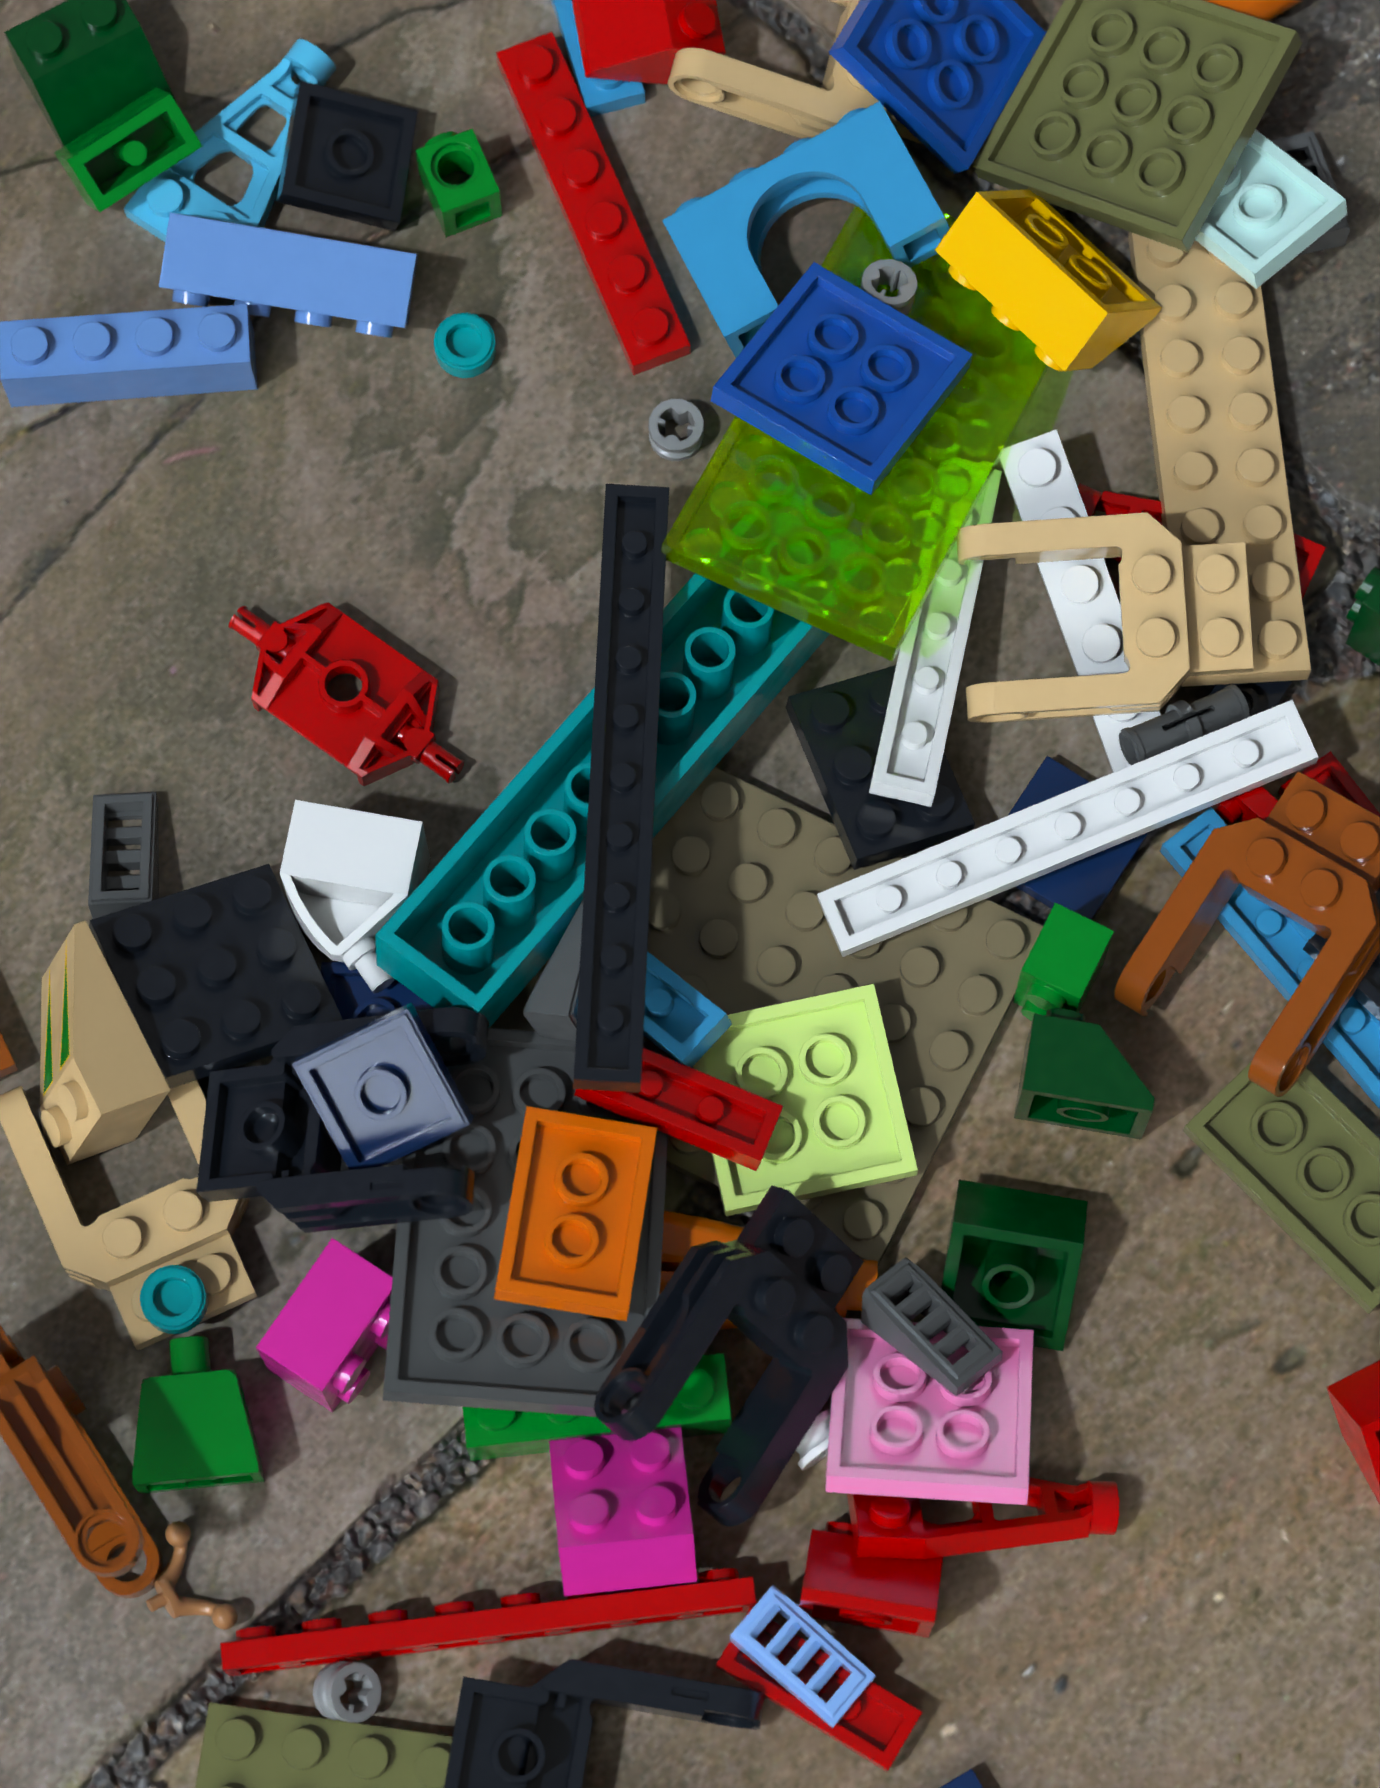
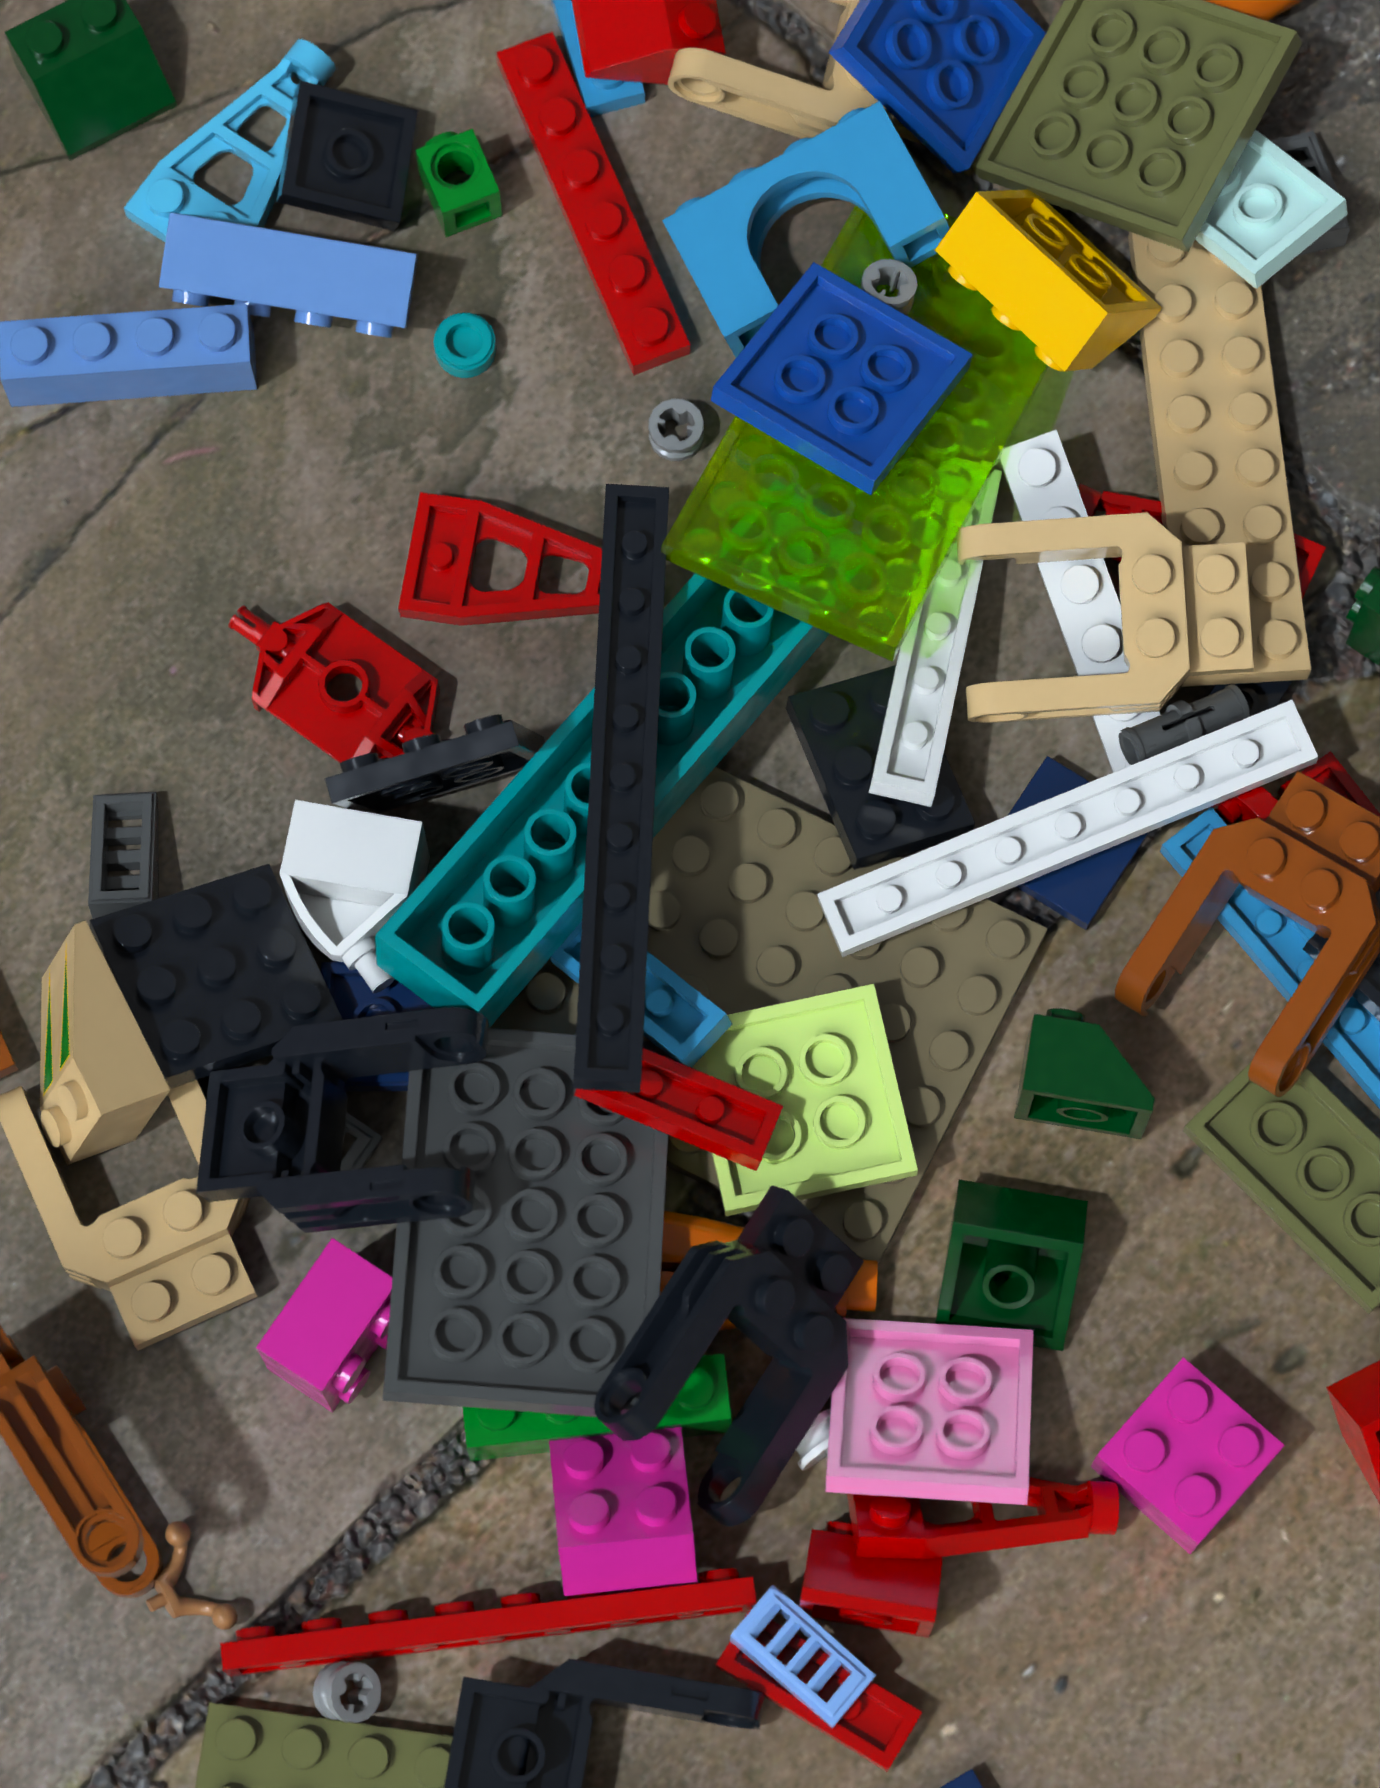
green brick [54,87,202,213] -> none
green torso [132,1336,265,1494] -> none
teal tile [140,1265,208,1334] -> none
tile [292,1002,474,1170] -> none
orange plate [494,1106,657,1321] -> none
dark grey slope [523,900,583,1041] -> none
dark grey slope [861,1258,1002,1396] -> none
green brick [1013,903,1114,1021] -> none
none -> black plate [325,714,545,814]
none -> red plate [398,492,602,626]
none -> dark pink brick [1091,1357,1285,1555]

